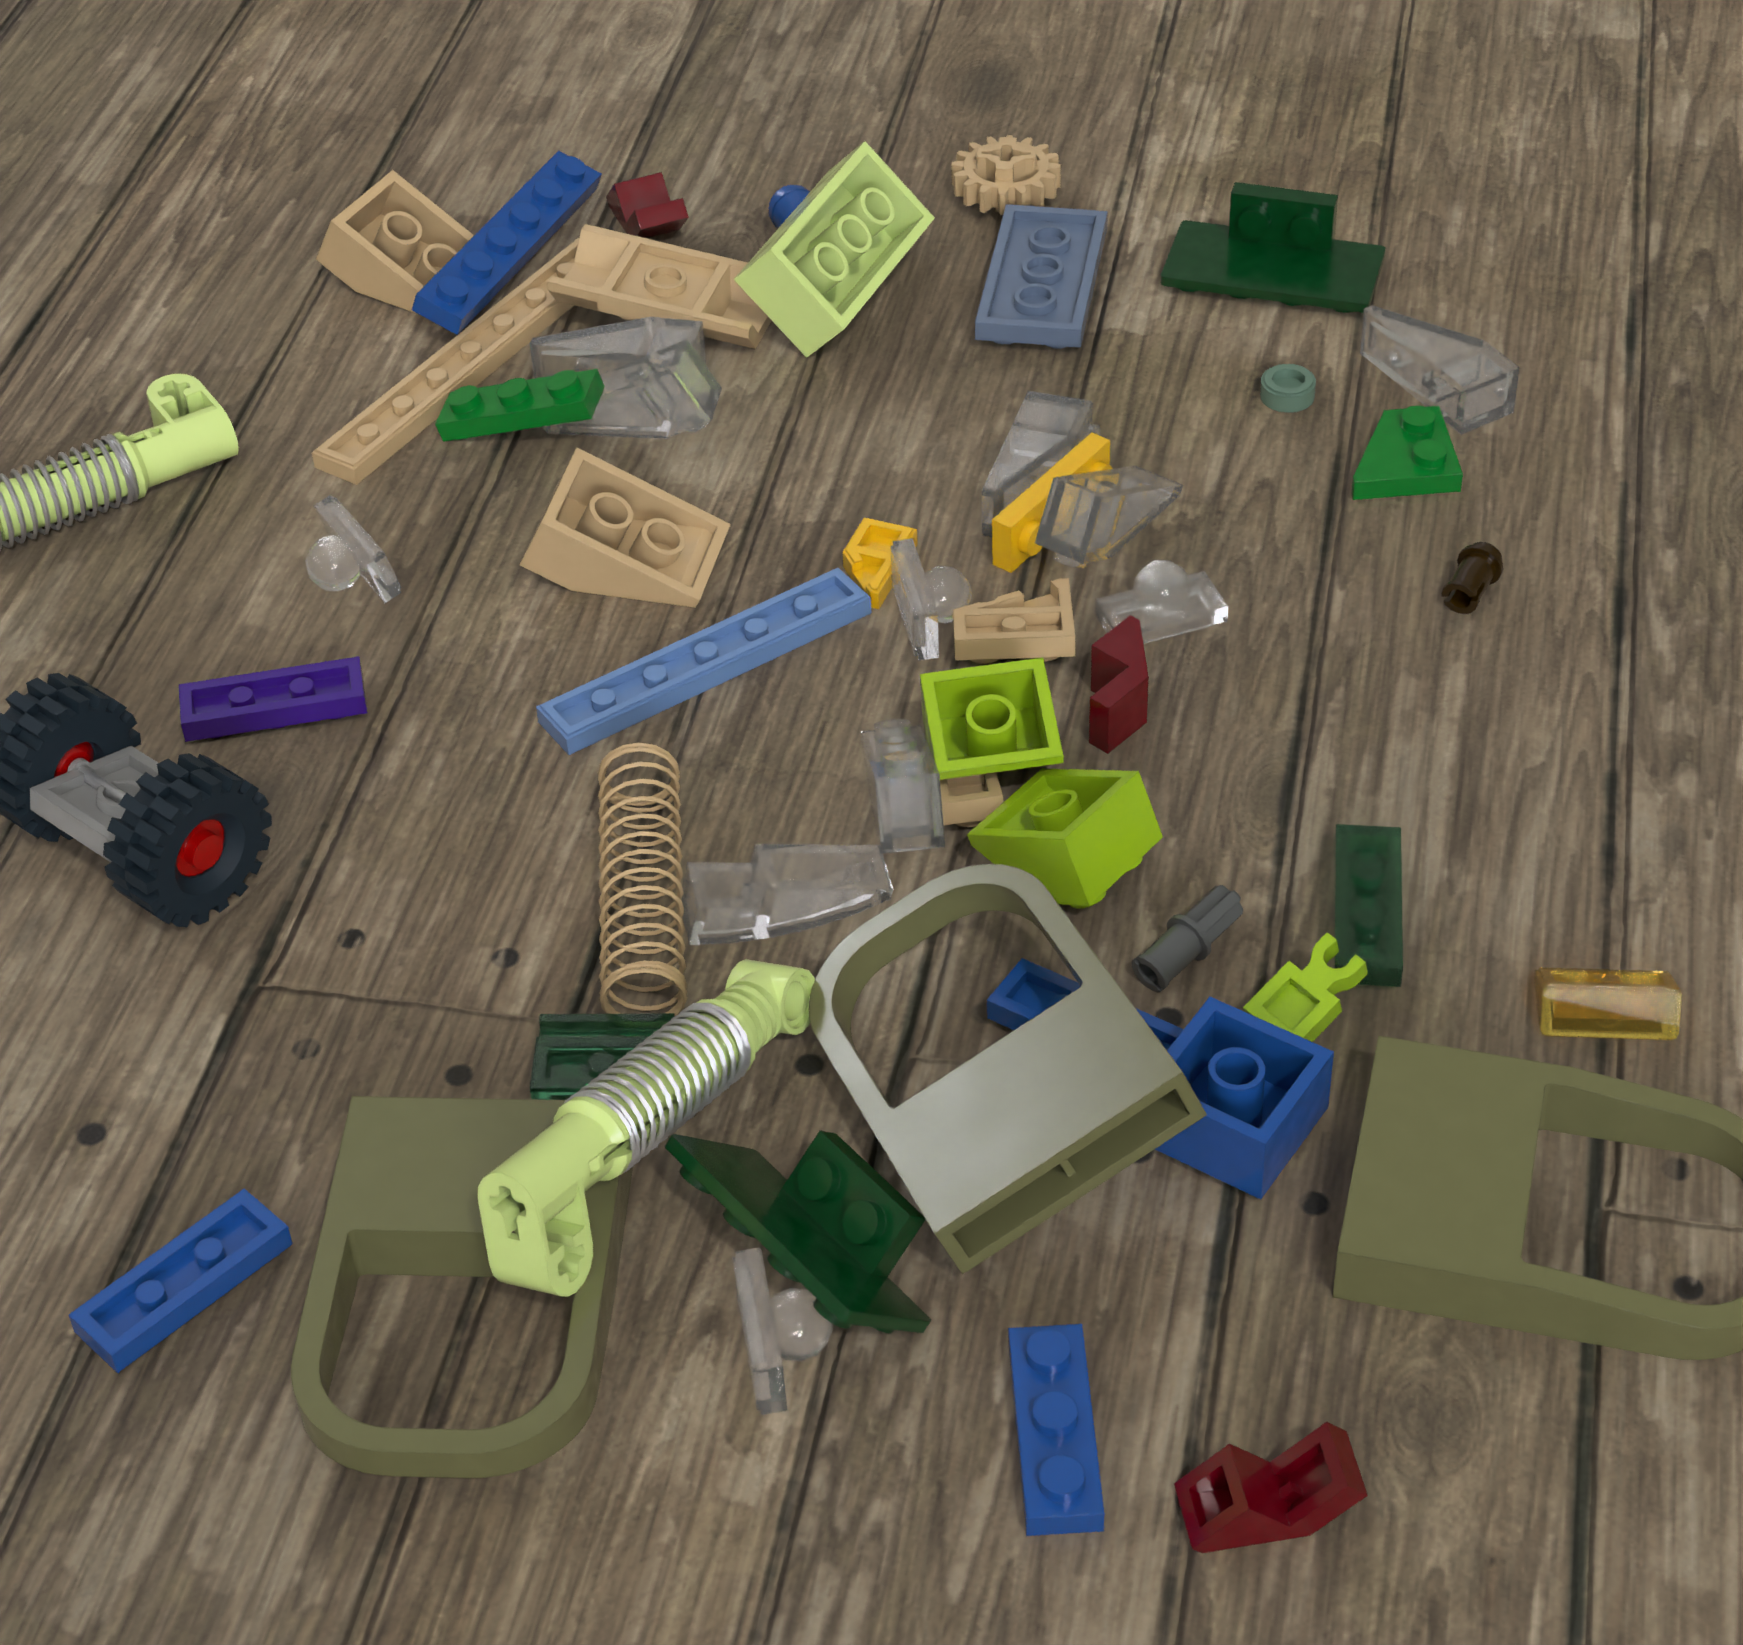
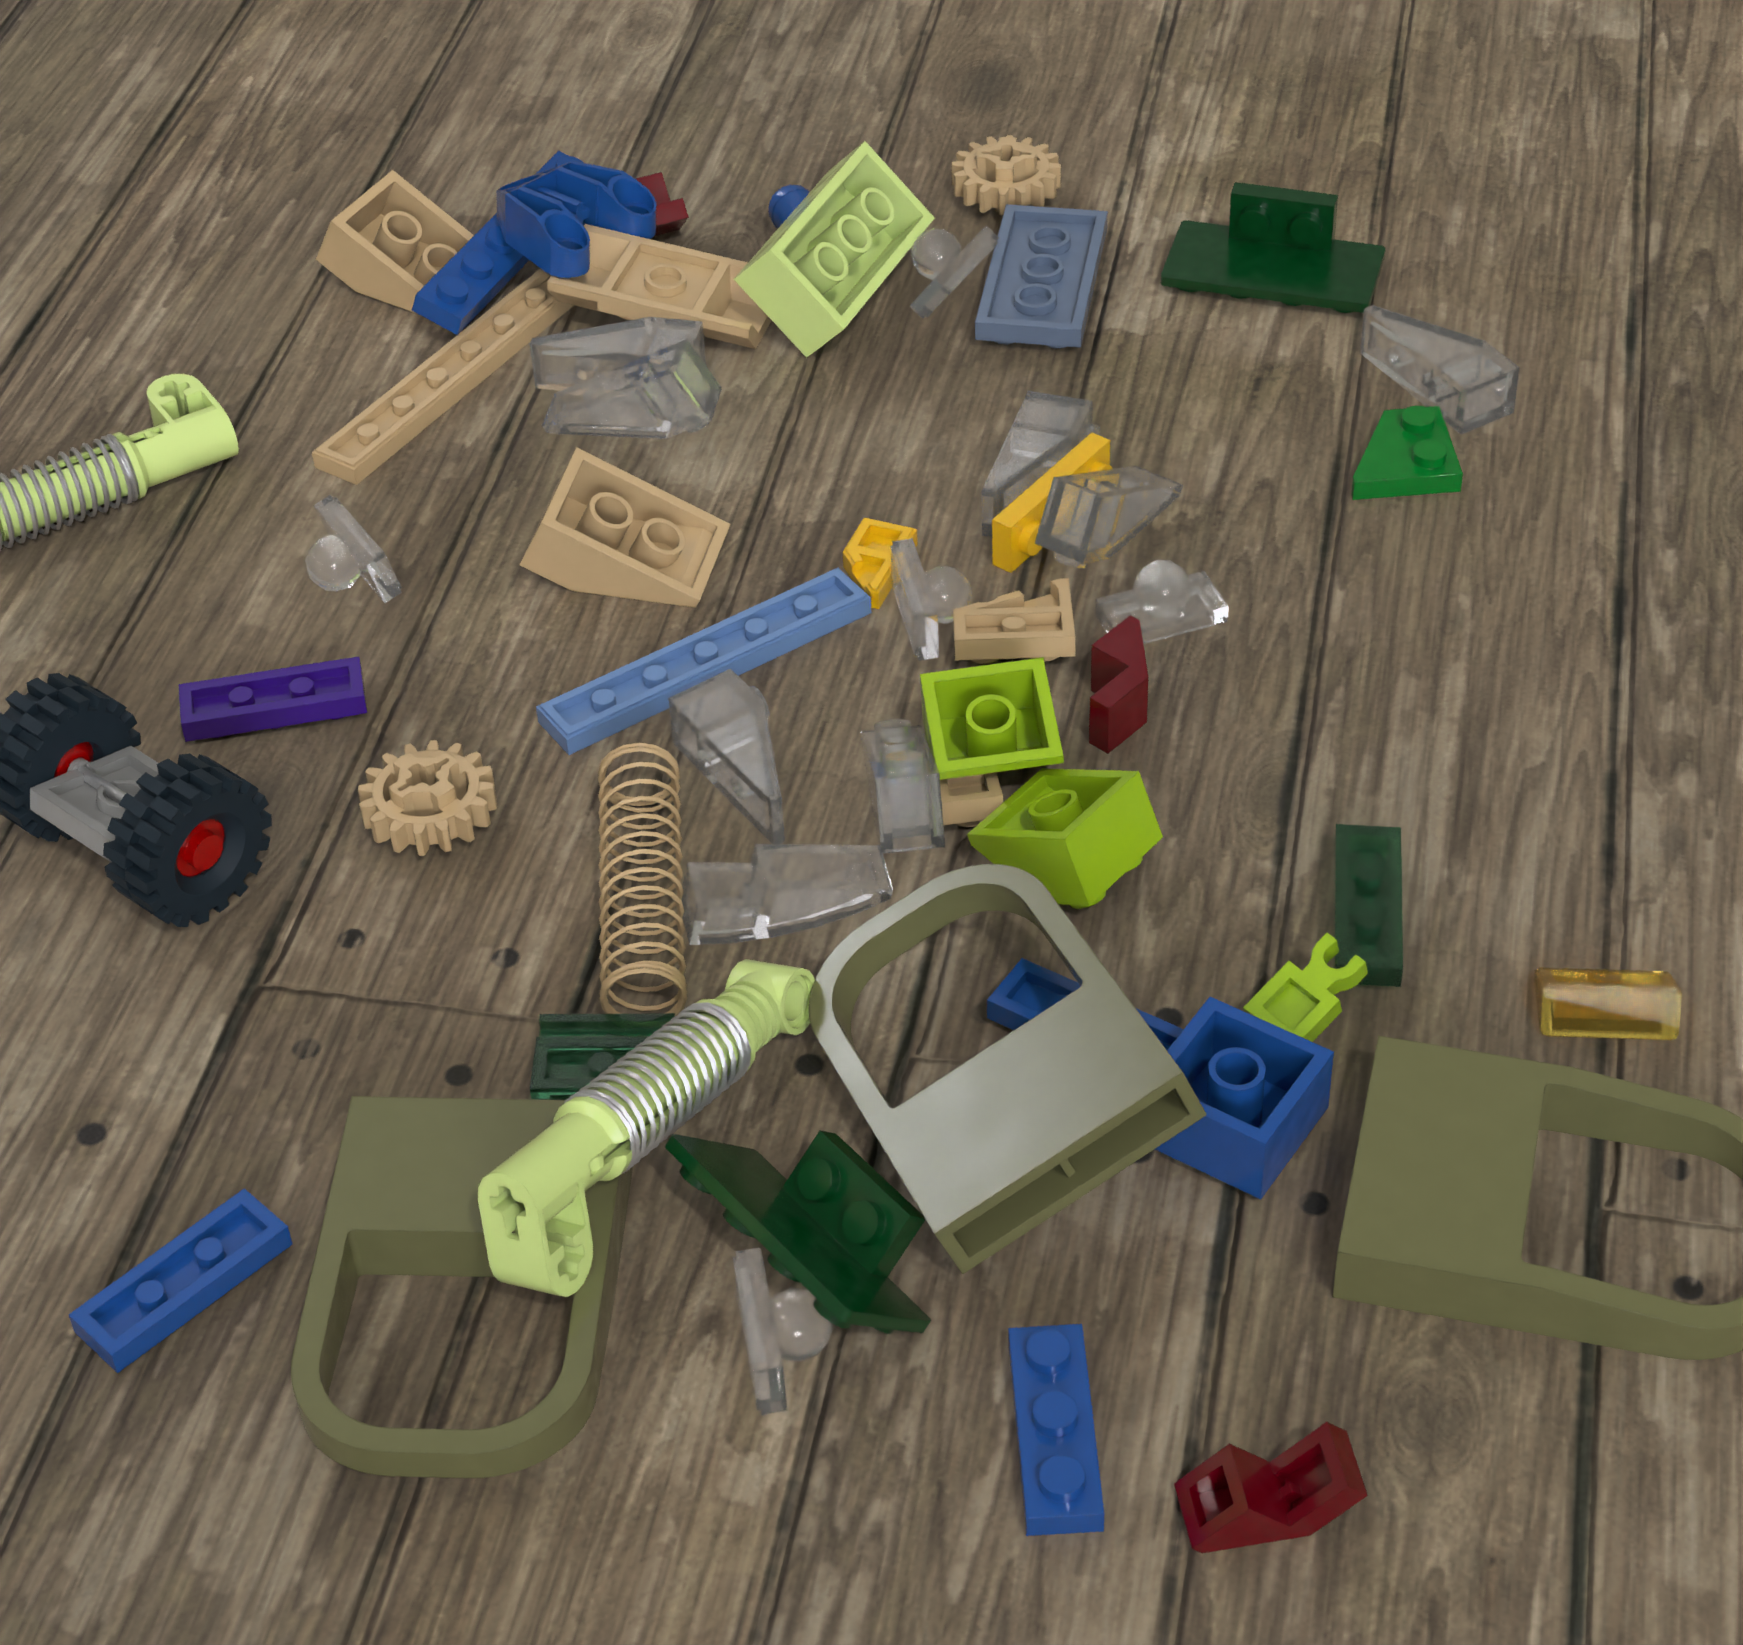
green plate [435,369,605,442] -> none
dark grey axle [1132,885,1243,992] -> none
sand green tile [1260,364,1316,413] -> none
dark brown pin [1441,542,1504,614] -> none
none -> tan gear [358,740,497,856]
none -> blue connector [496,161,657,278]
none -> clear slope [668,669,785,846]
none -> clear tile [910,225,999,319]

